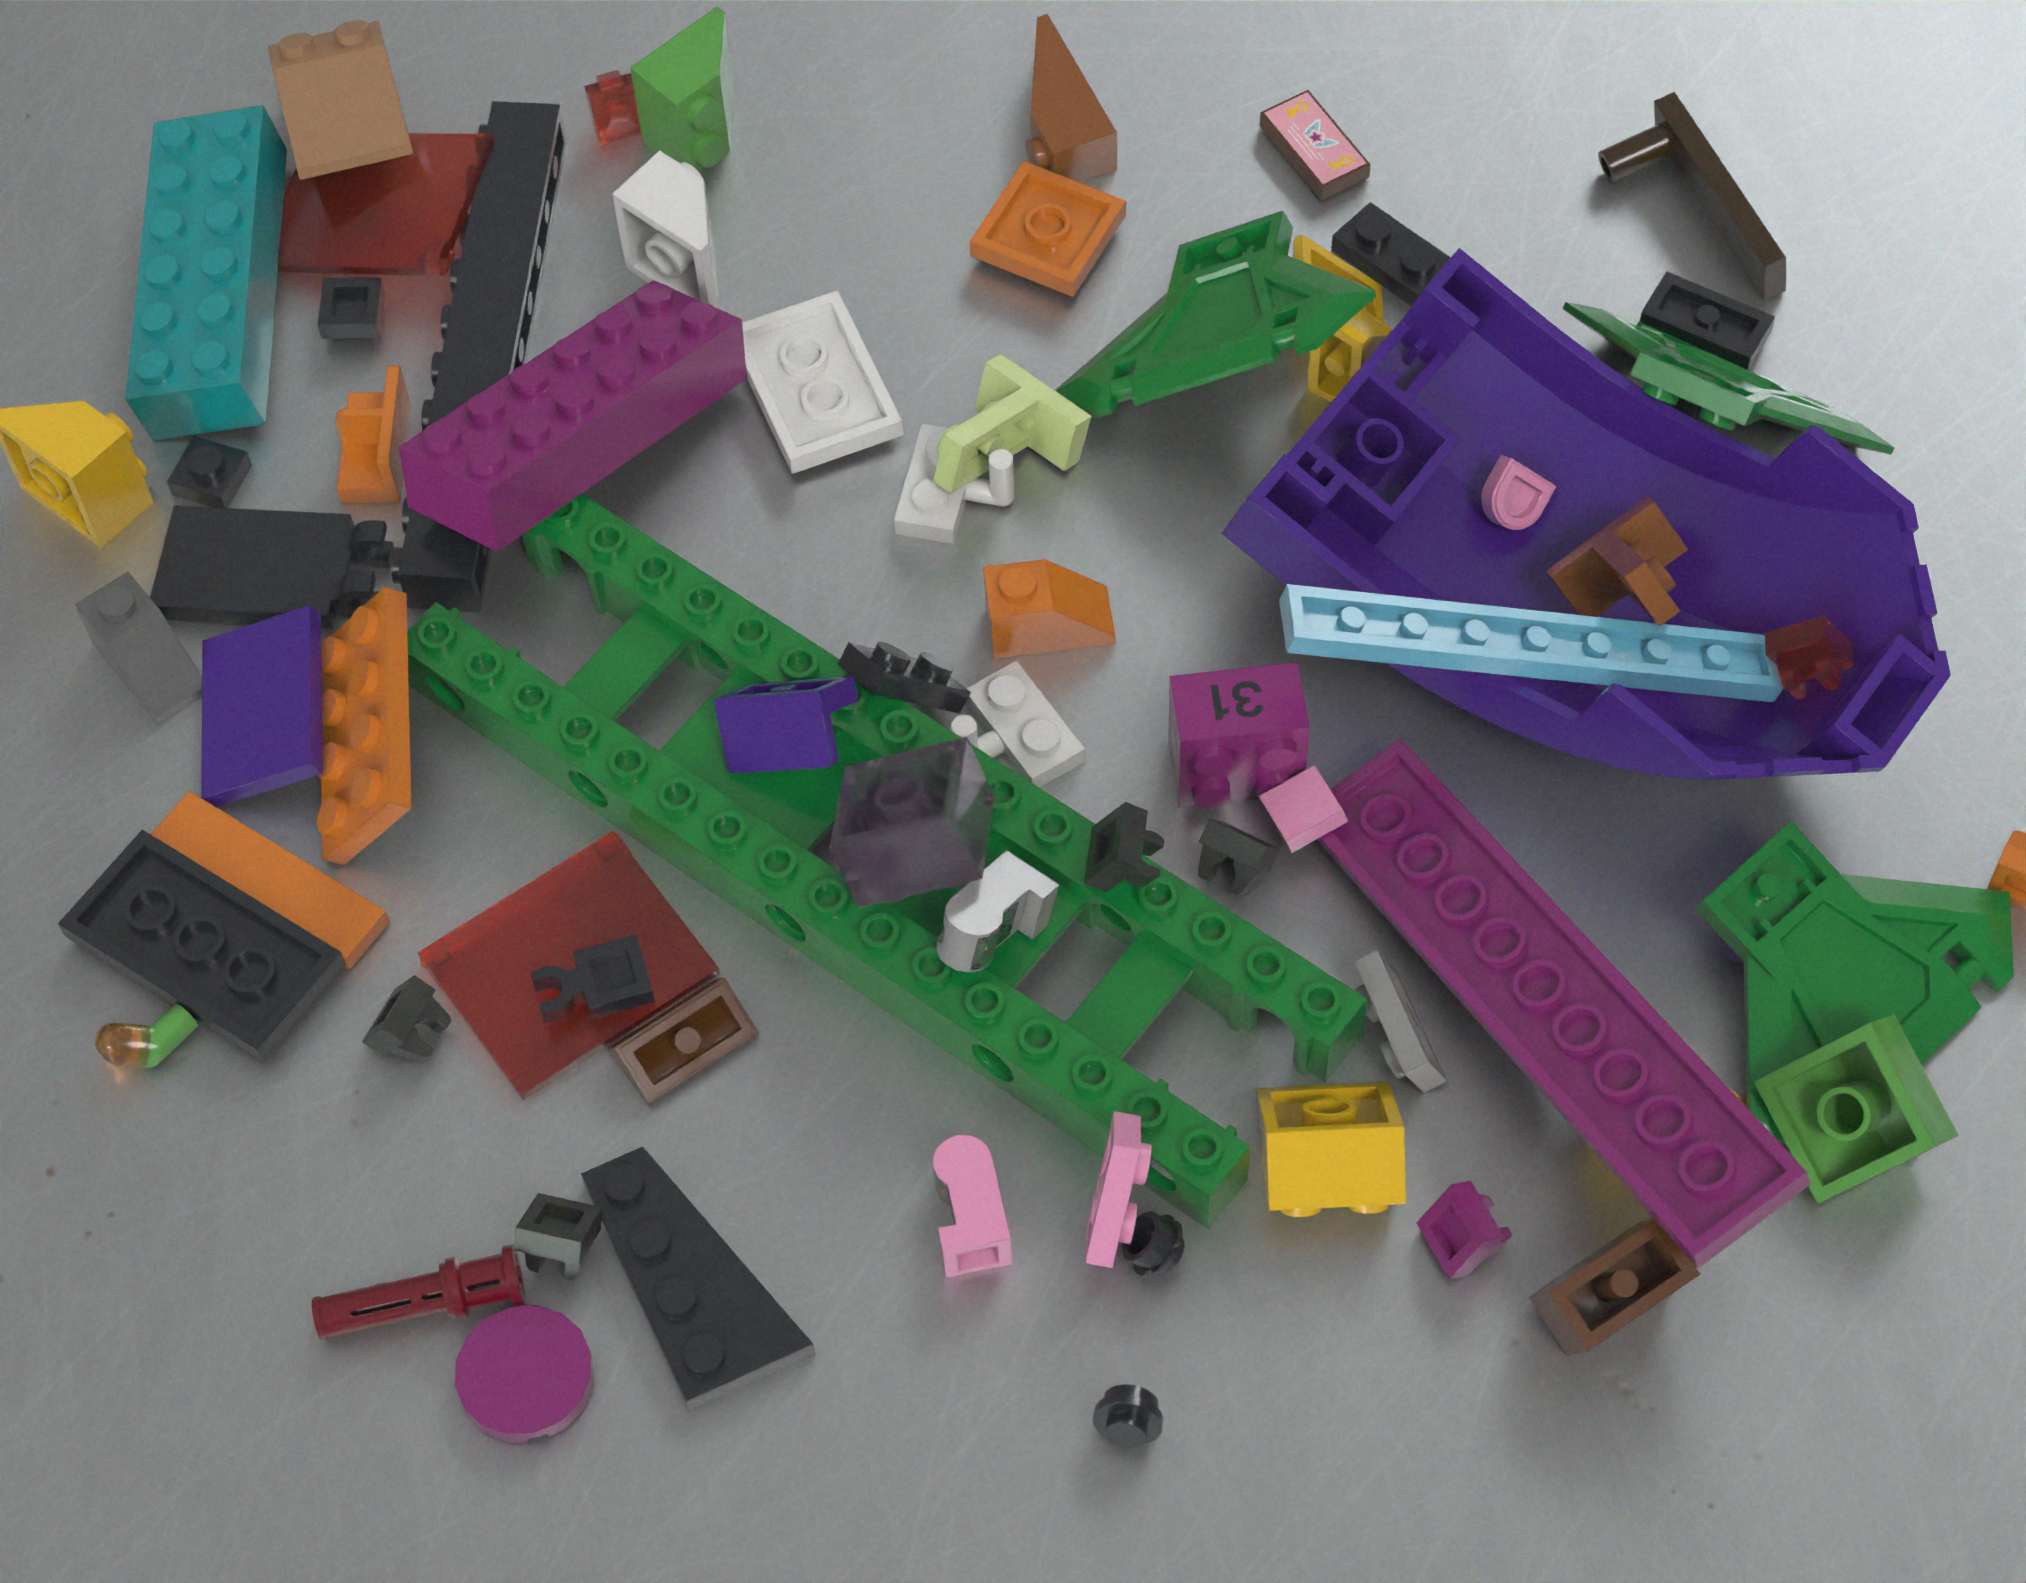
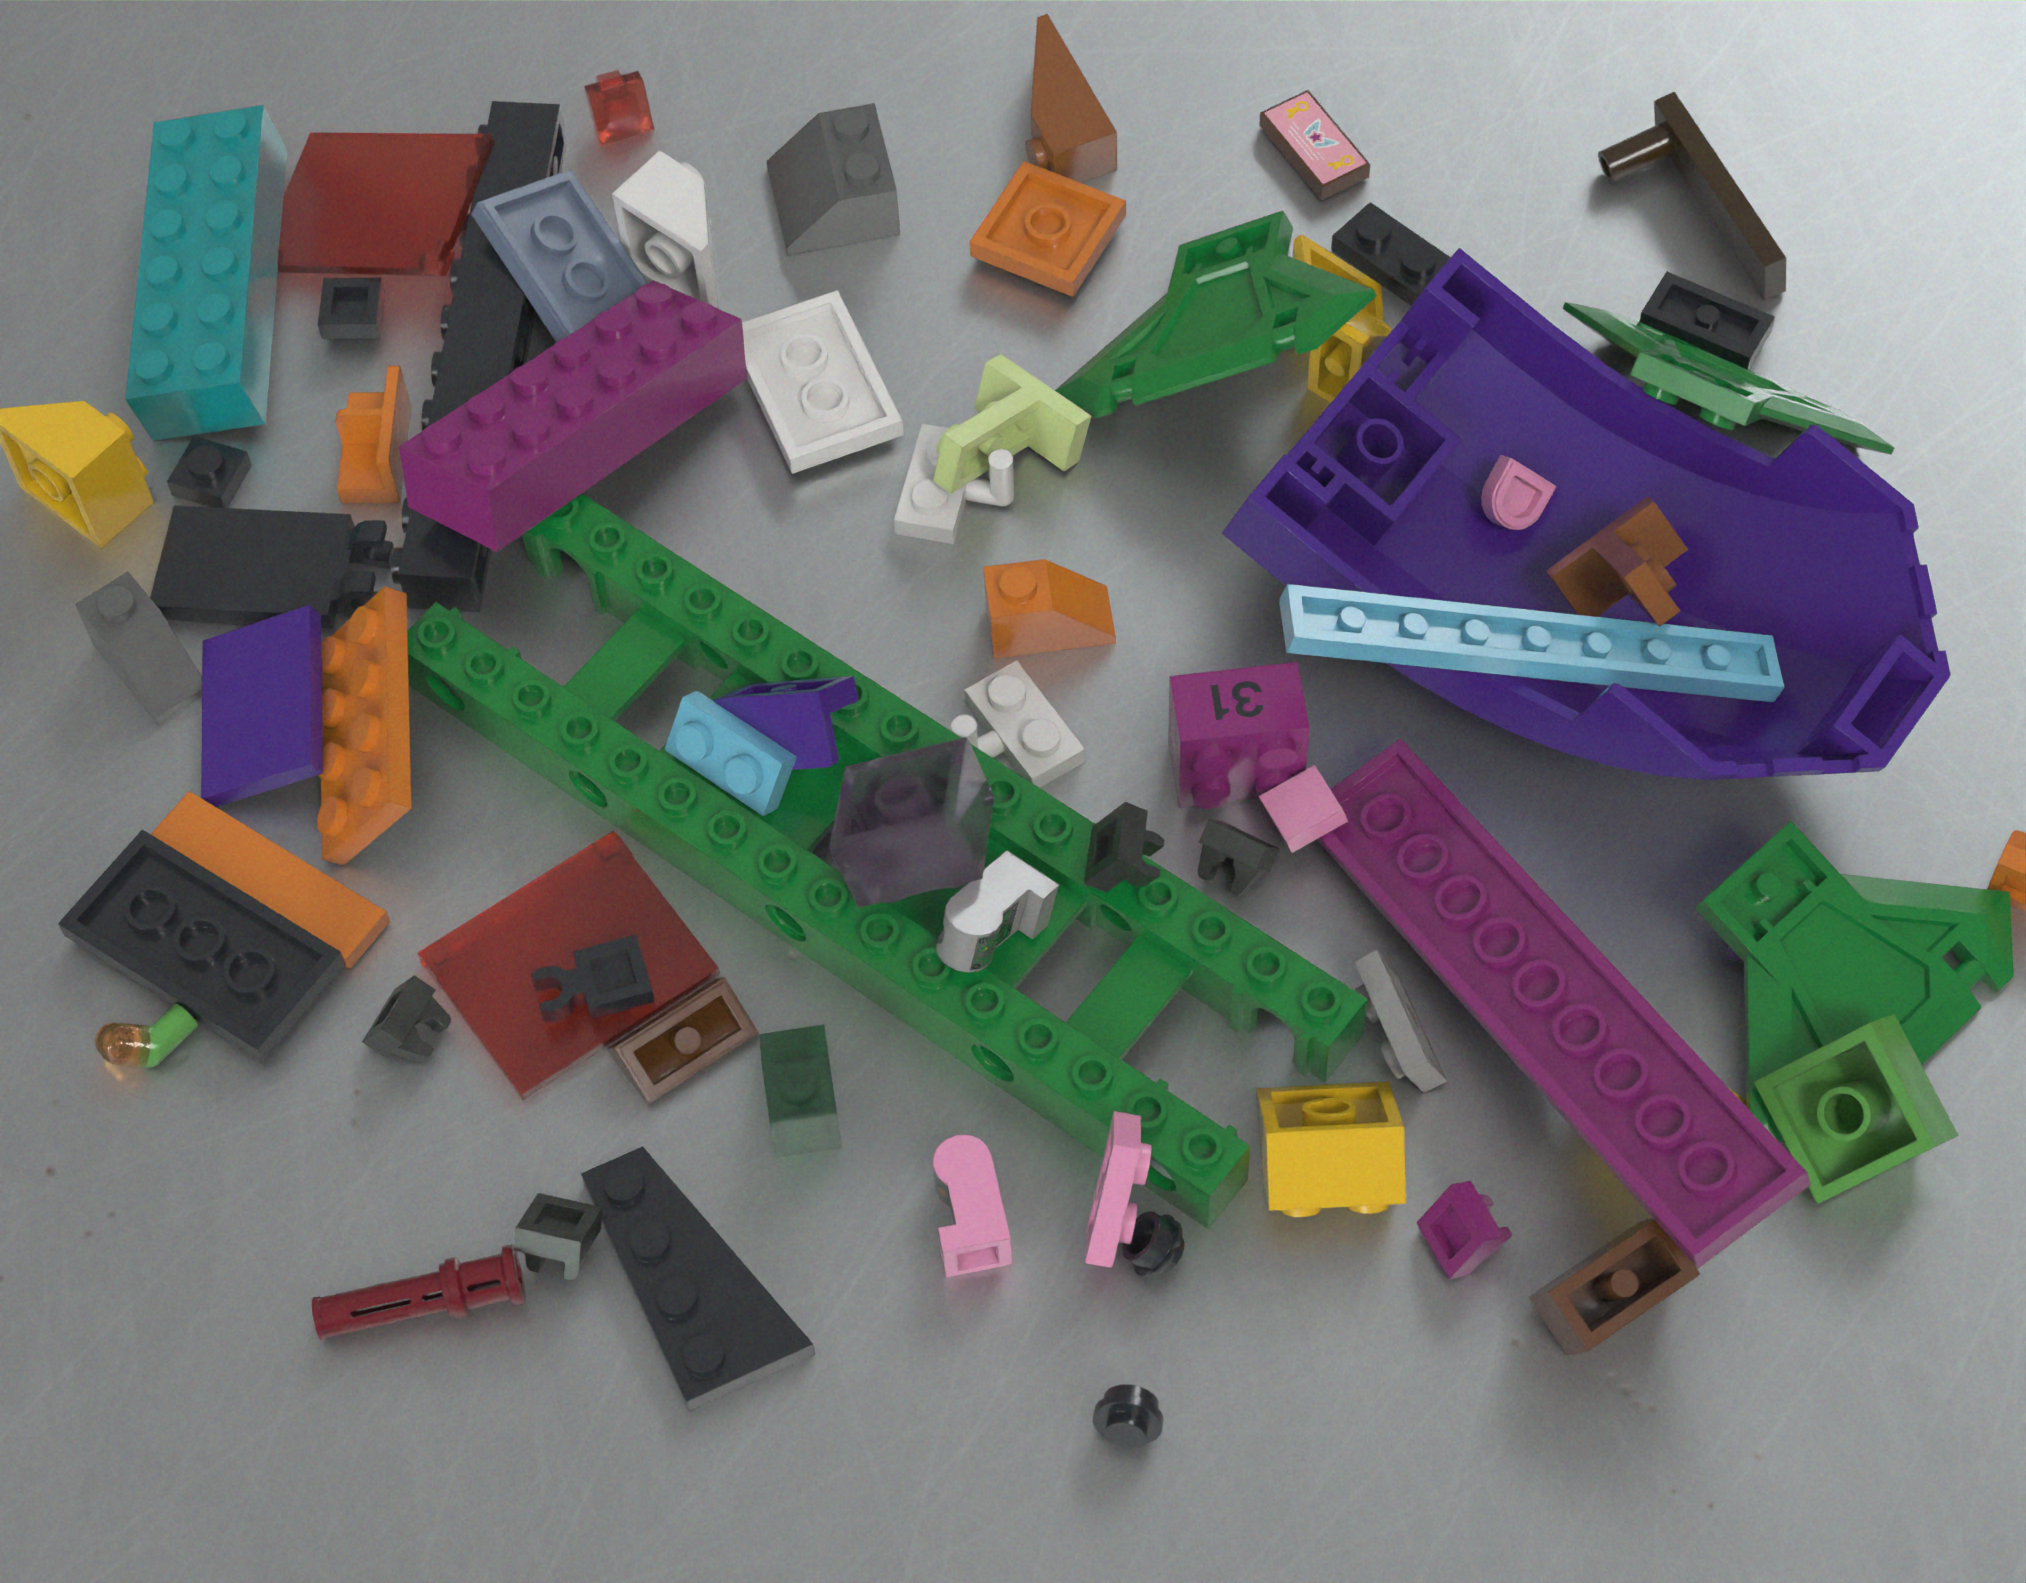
medium nougat slope [268,20,413,180] -> none
magenta tile [455,1305,594,1443] -> none
bright green slope [630,6,735,173] -> none
black plate [838,642,971,714] -> none
clear red tile [1765,616,1854,699] -> none
none -> sand blue tile [471,169,648,342]
none -> medium azure plate [664,691,797,816]
none -> clear green slope [759,1024,842,1158]
none -> dark grey slope [766,103,900,256]

